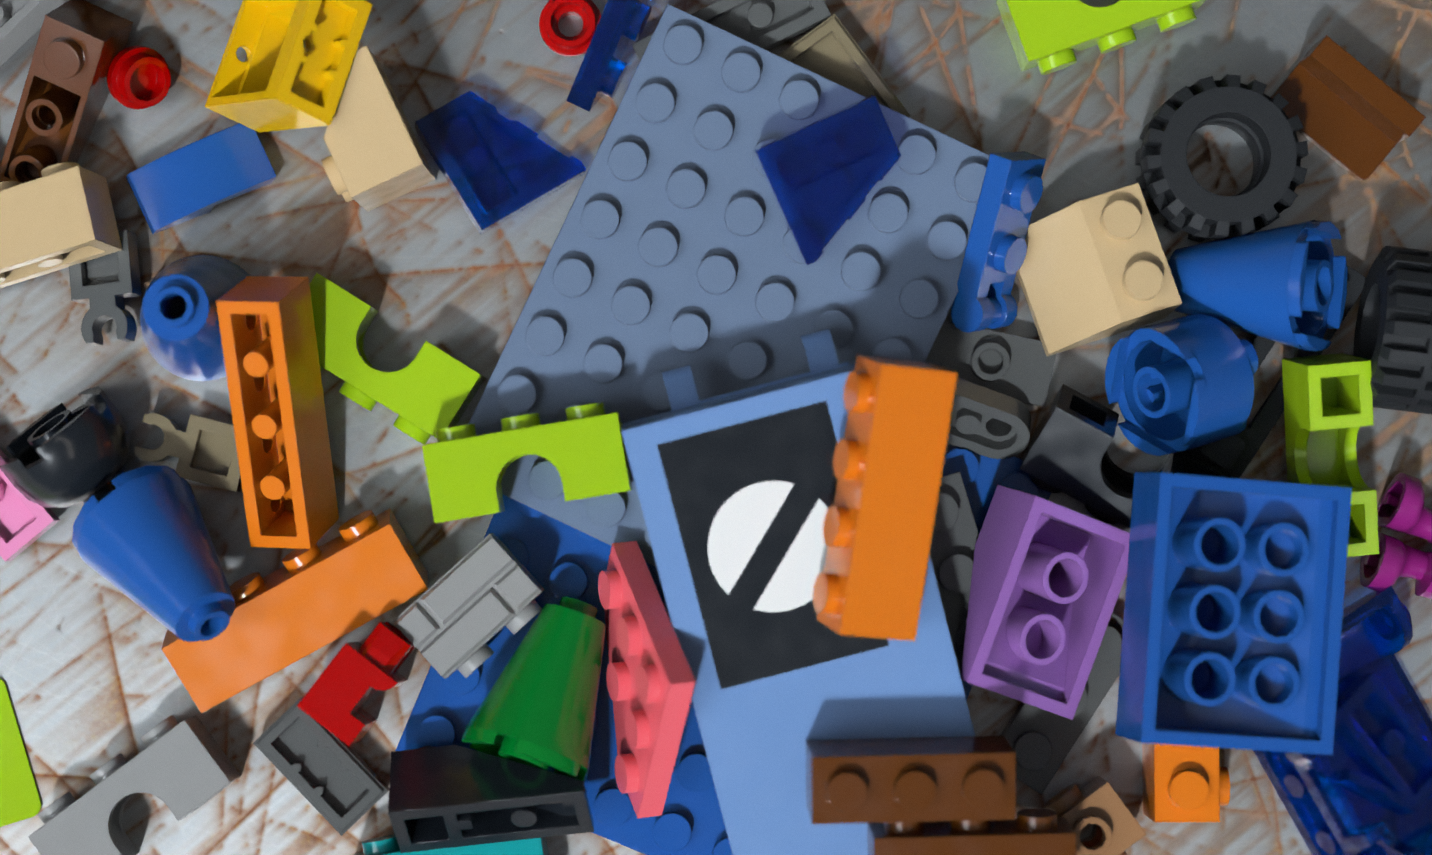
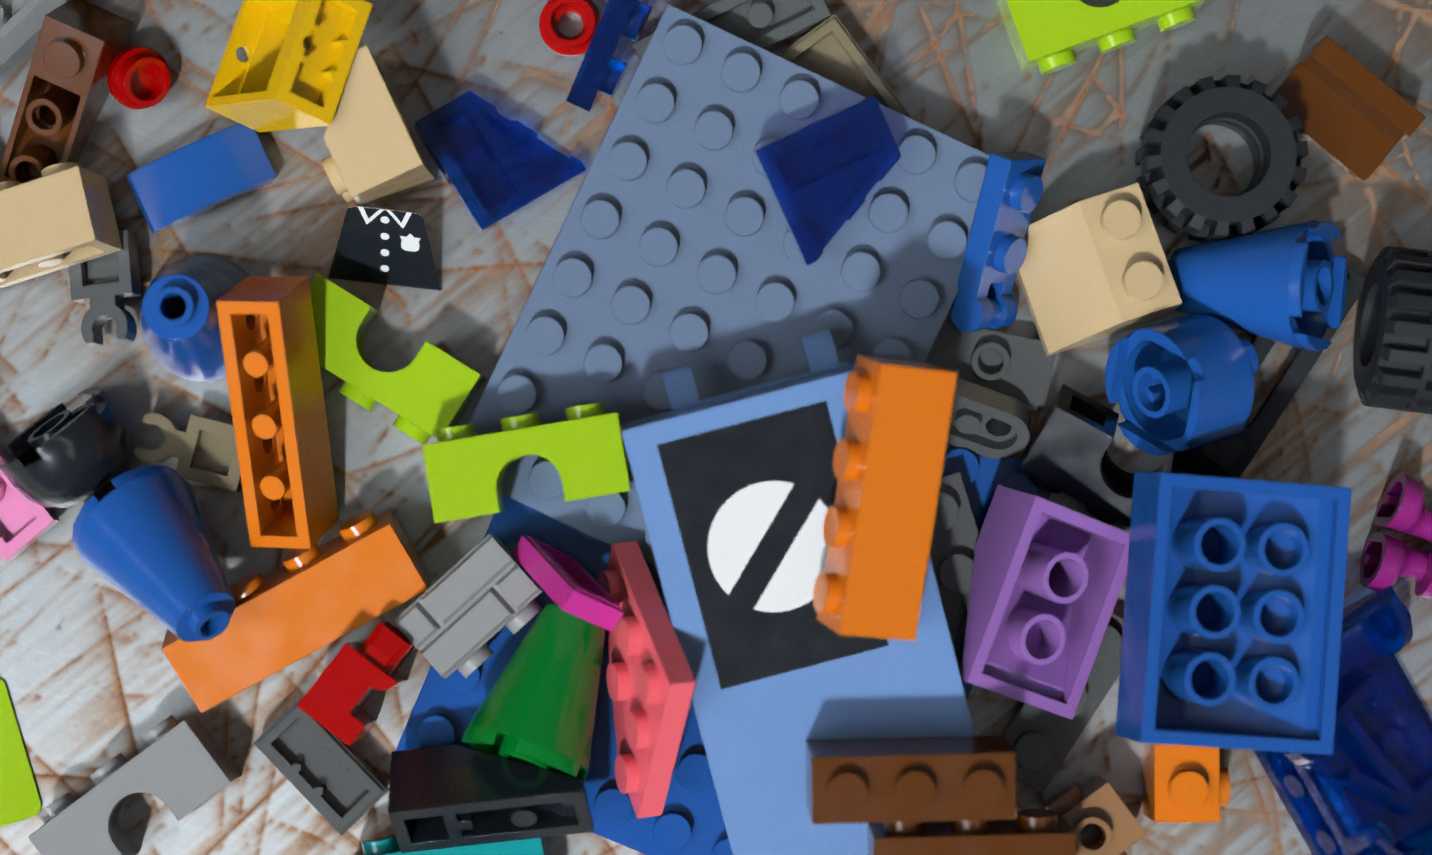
lime arch [1282,353,1379,557] -> none
none -> black sticker [328,206,441,291]
none -> dark pink tile [511,535,624,632]

